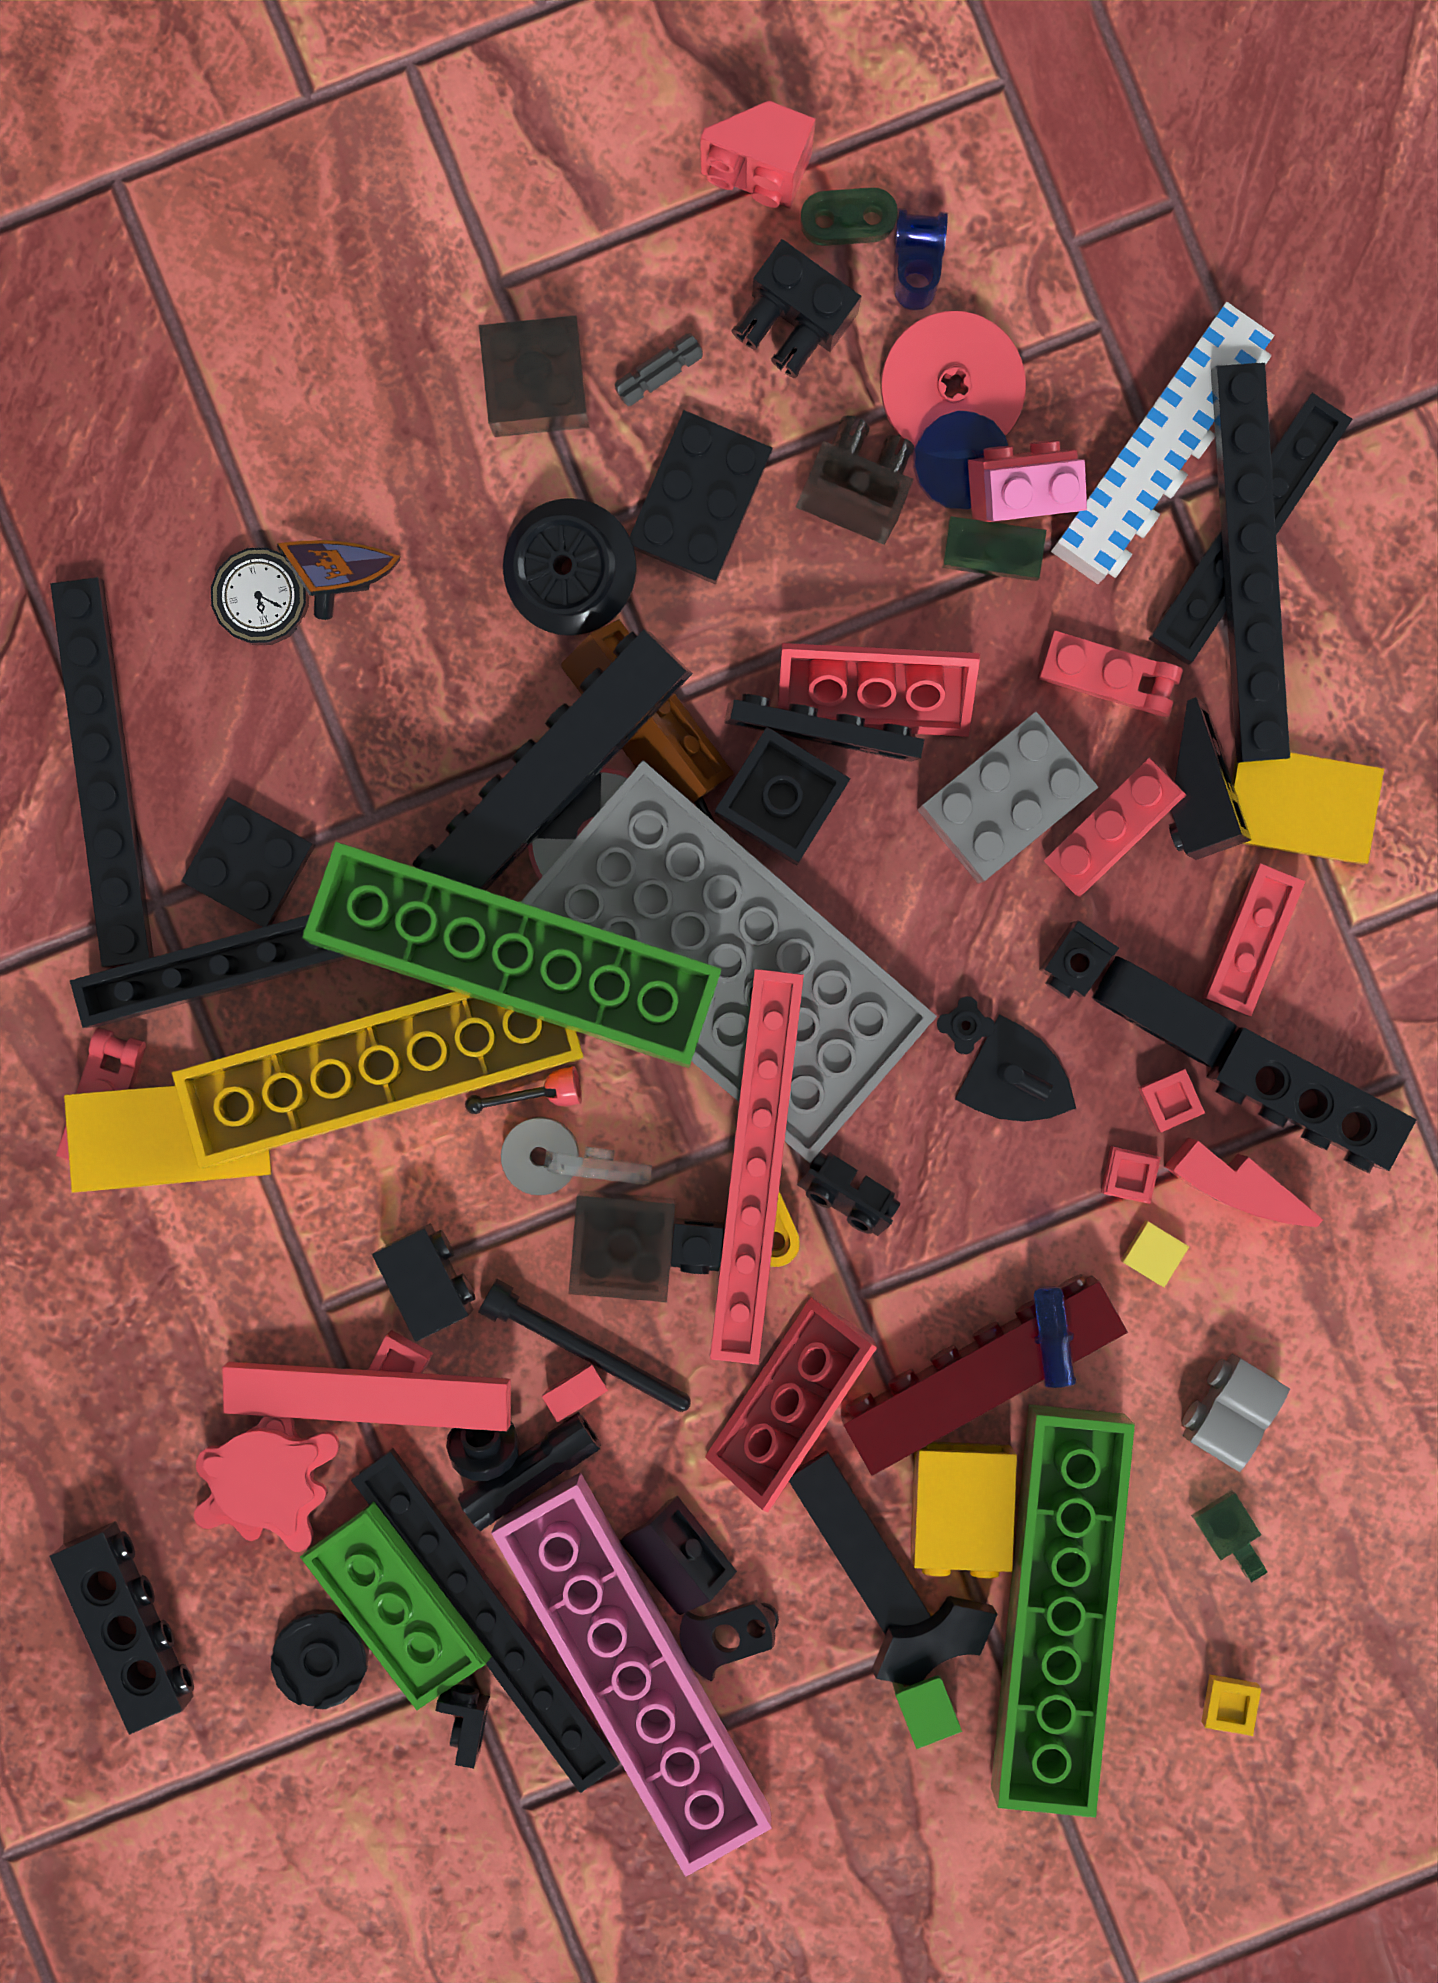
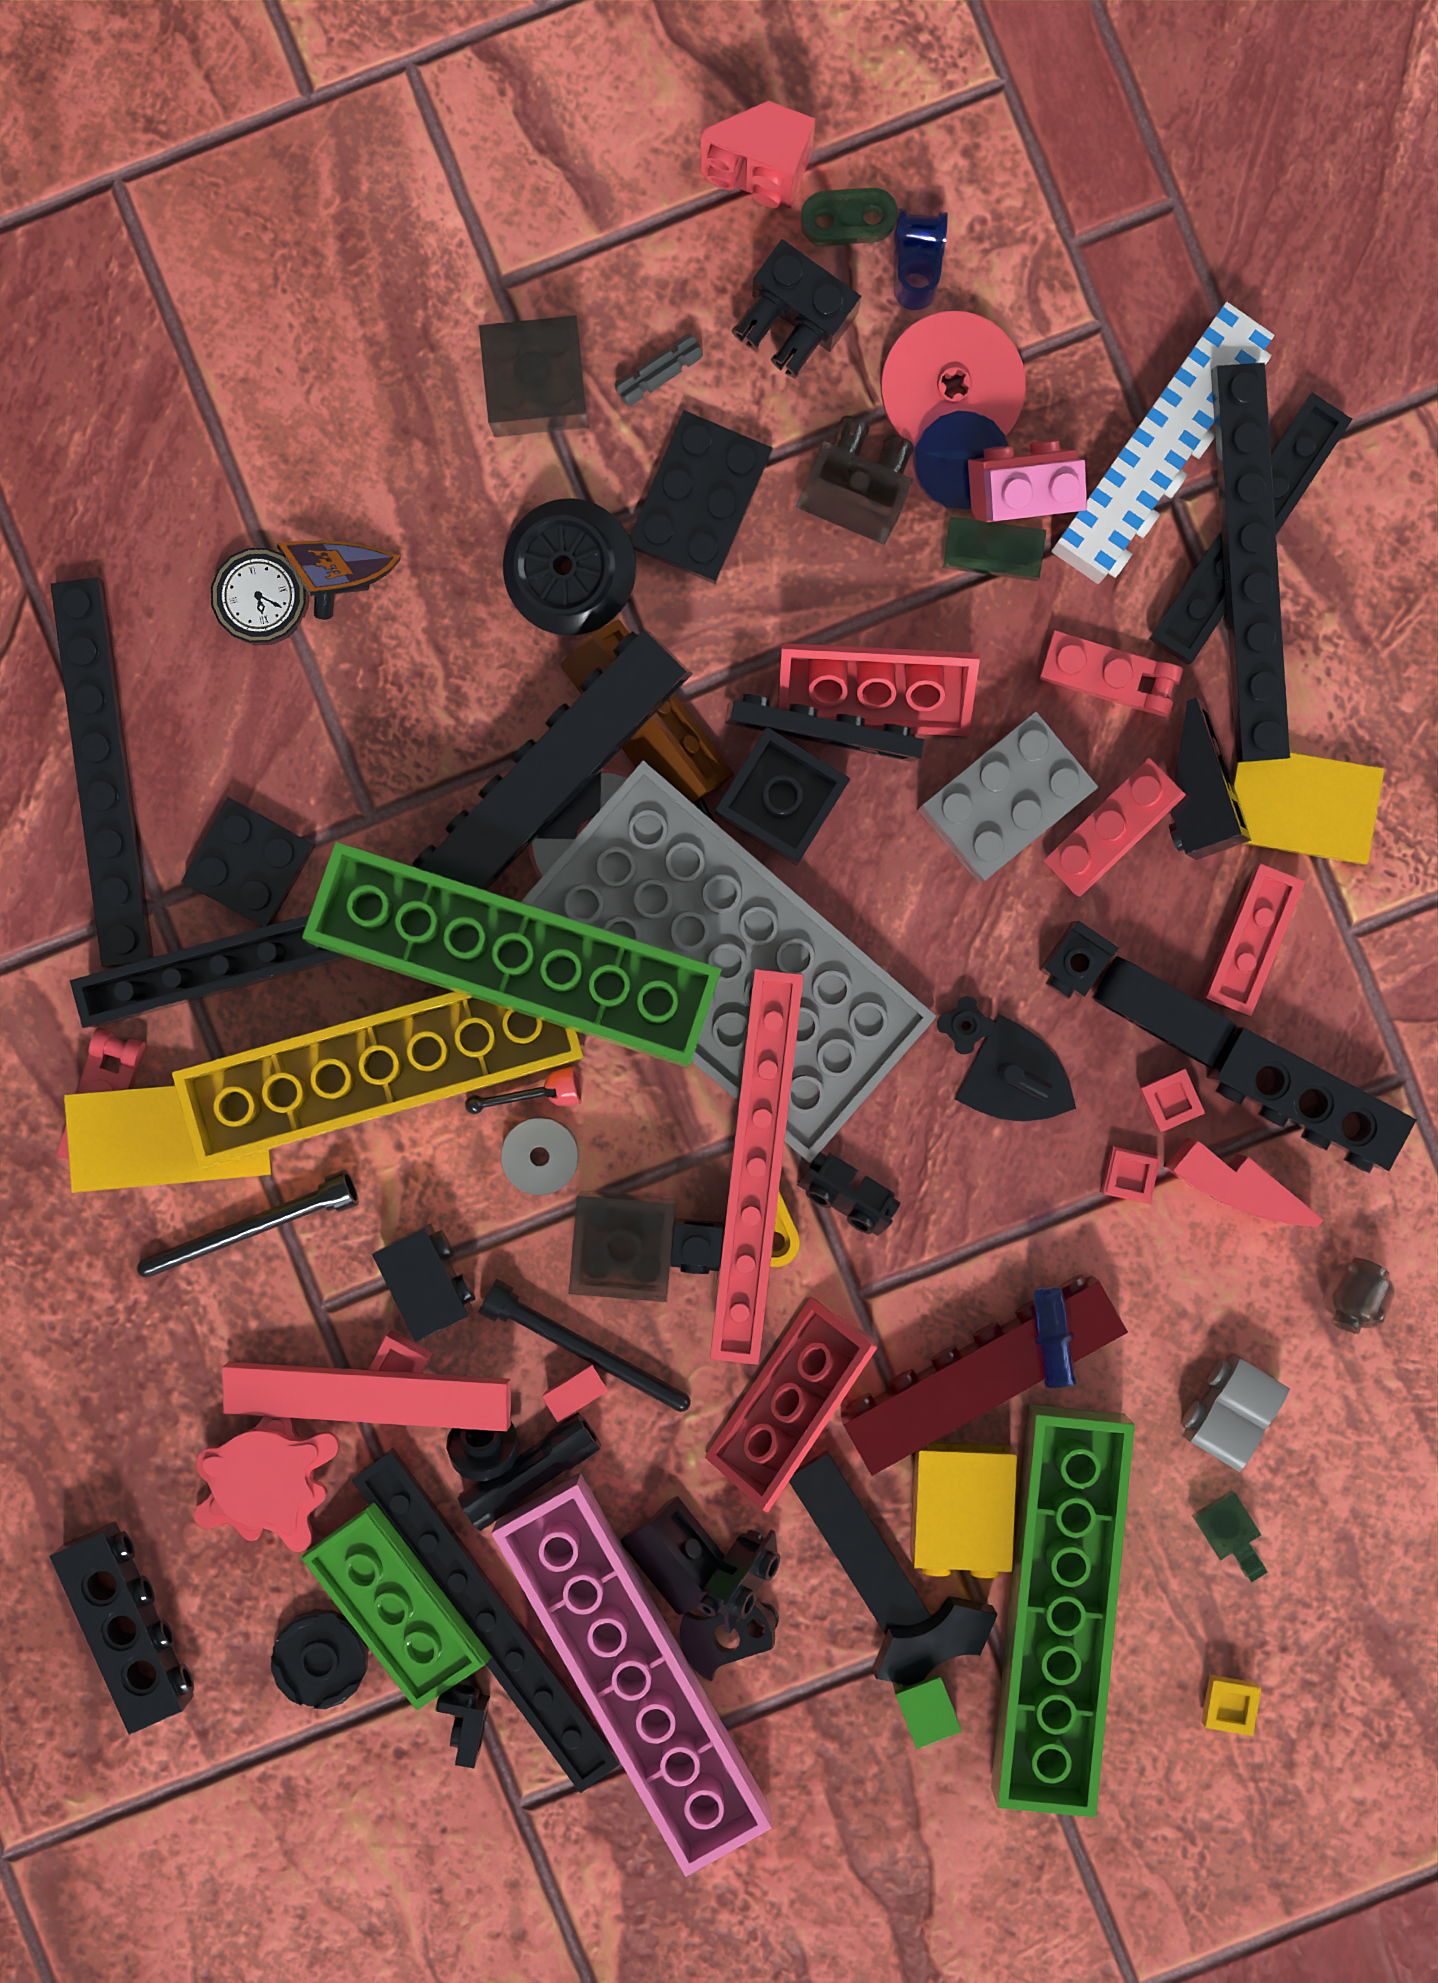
clear plate [544,1146,652,1185] -> none
light yellow tile [1120,1220,1189,1288] -> none
none -> black piece [137,1169,359,1278]
none -> black hinge [698,1530,780,1634]
none -> clear smoke head [1322,1258,1396,1334]

